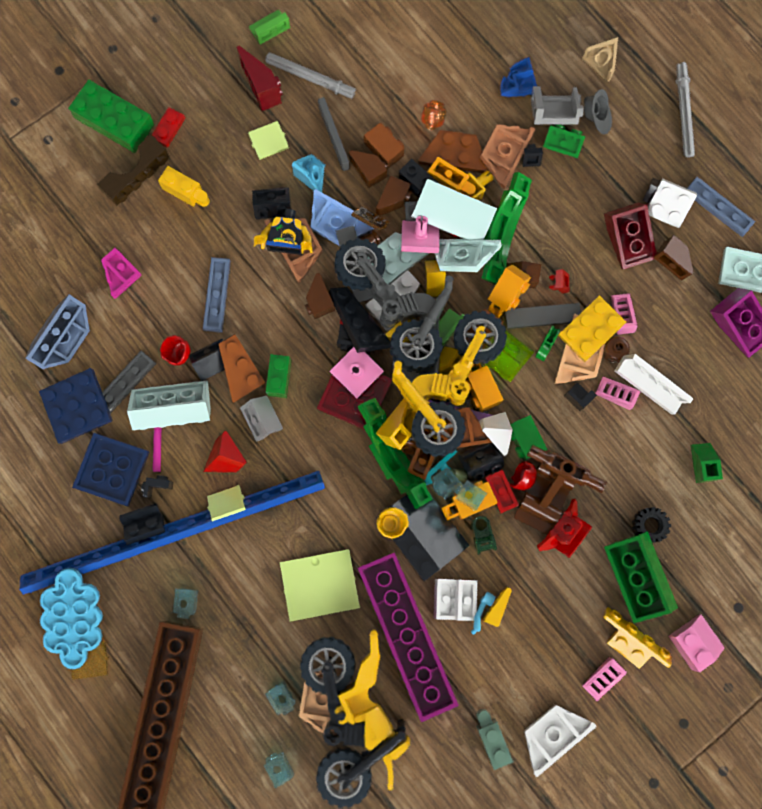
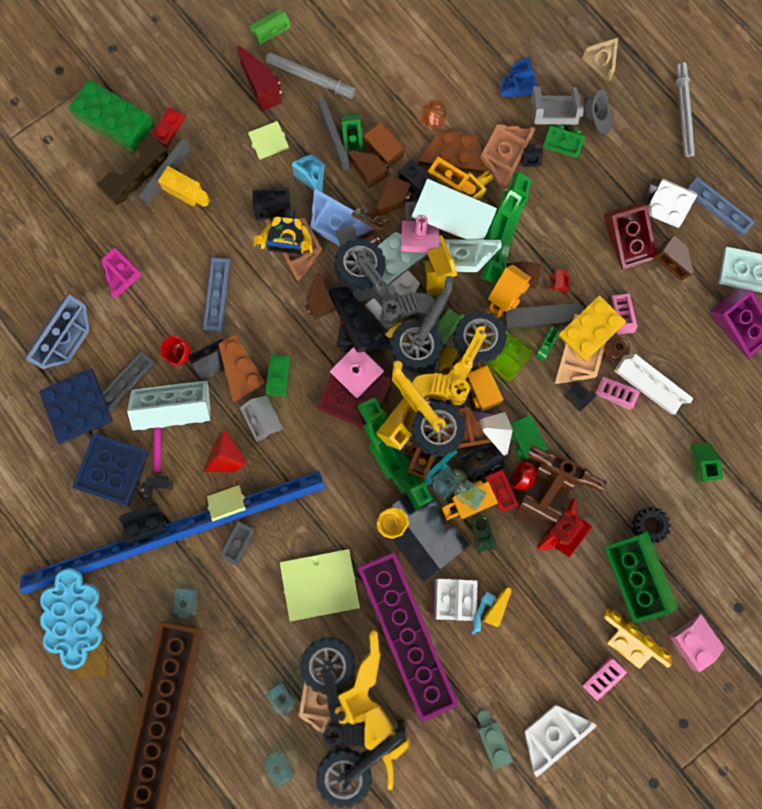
none -> dark grey tile [139,138,191,206]
none -> dark grey plate [219,522,256,566]
none -> green slope [341,113,363,157]
none -> yellow panel [427,235,457,282]

